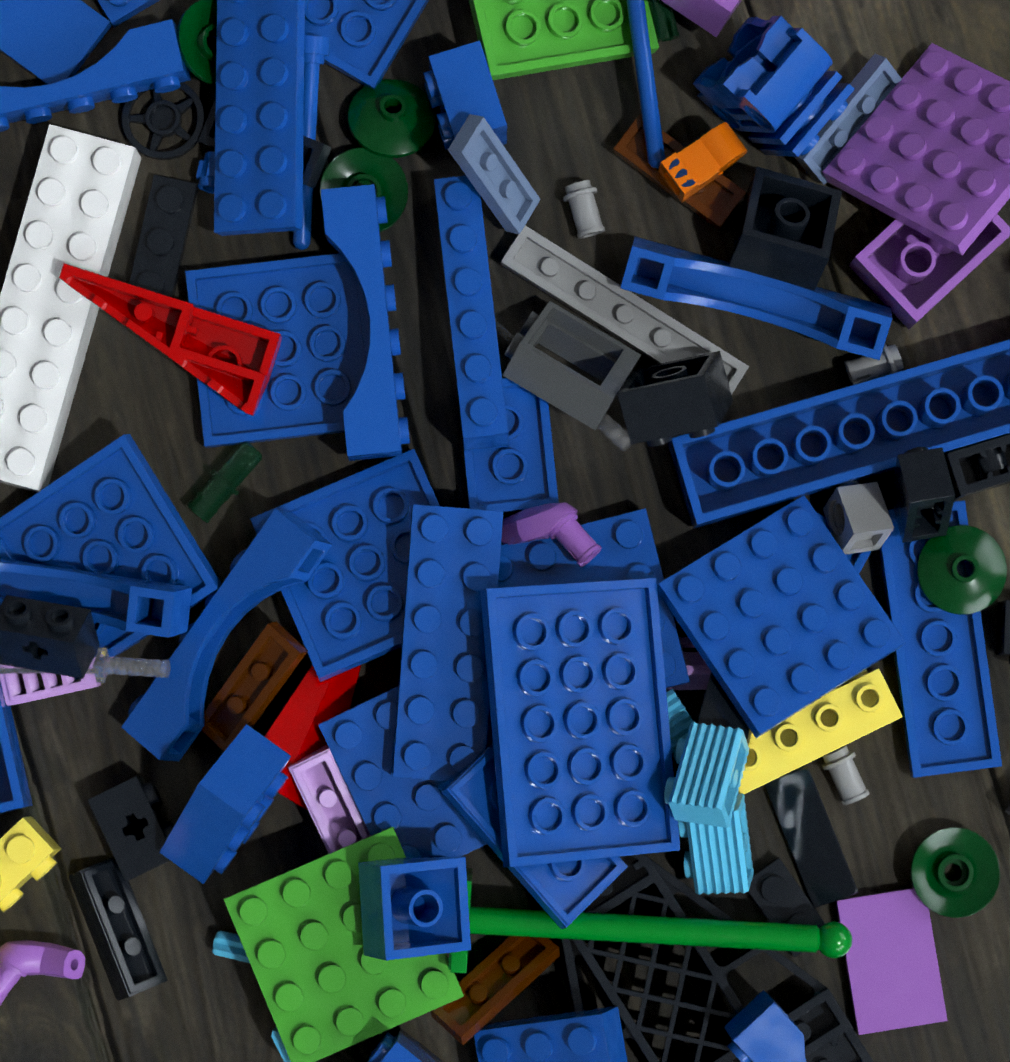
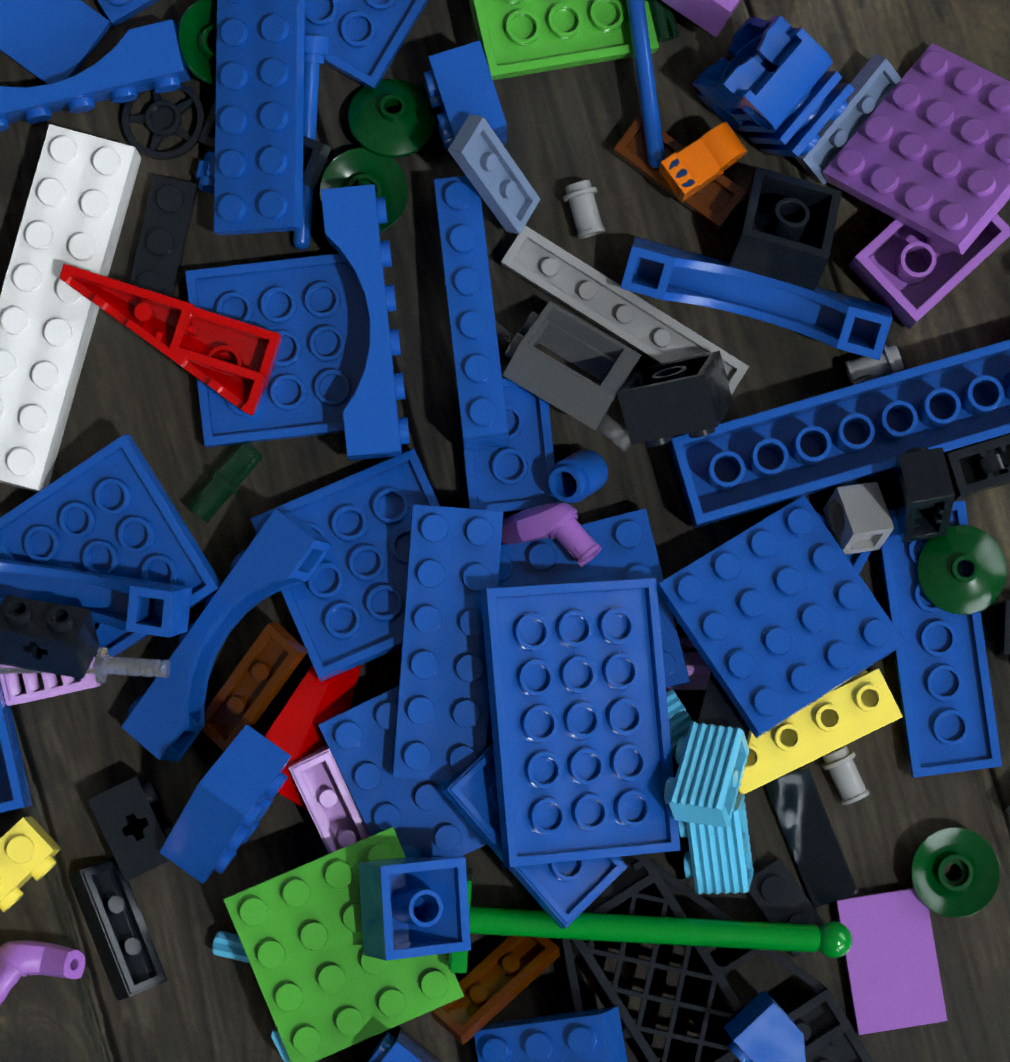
none -> blue brick [548,449,608,503]

